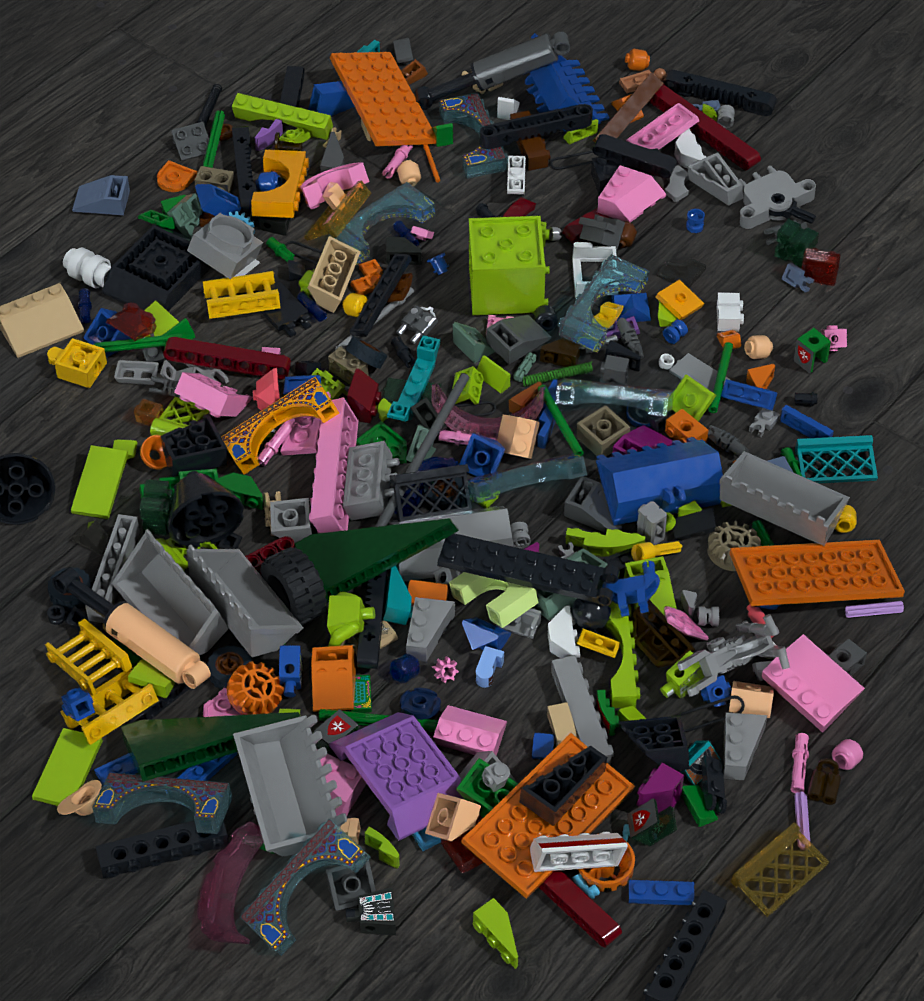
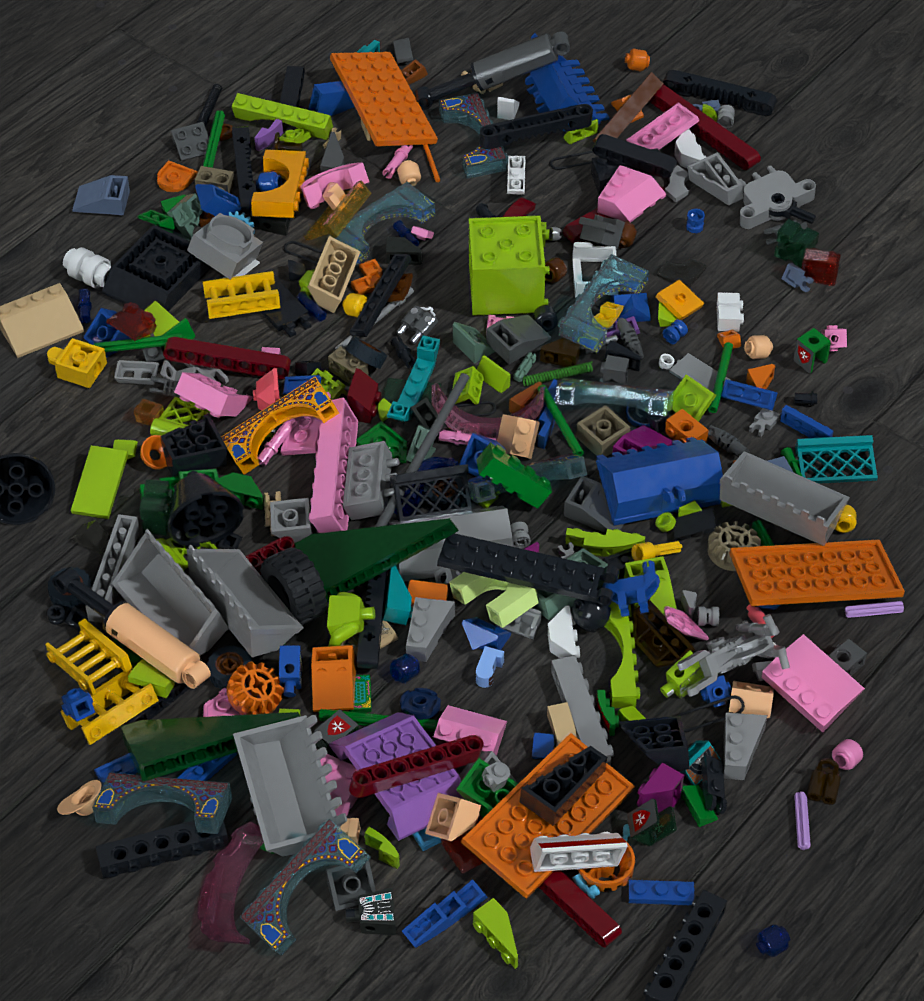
lime tile [32,728,103,806] -> none
green axle [266,237,294,262] -> none
blue brick [427,253,449,275] -> none
green slope [432,123,453,147] -> none
bright pink gear [432,656,459,683] -> none
reddish brown brick [510,111,551,171] -> none
yellow slope [577,629,621,658] -> none
nougat plate [619,68,666,93] -> none
light grey brick [637,501,667,545] -> none
clear yellow fence [730,822,829,917] -> none
bright pink pin [791,733,809,793] -> none
none -> dark red beam [349,735,484,798]
none -> blue slope [402,879,487,948]
none -> green wedge [476,442,552,509]
none -> reddish brown head [545,257,567,283]
none -> clear blue head [756,924,791,957]

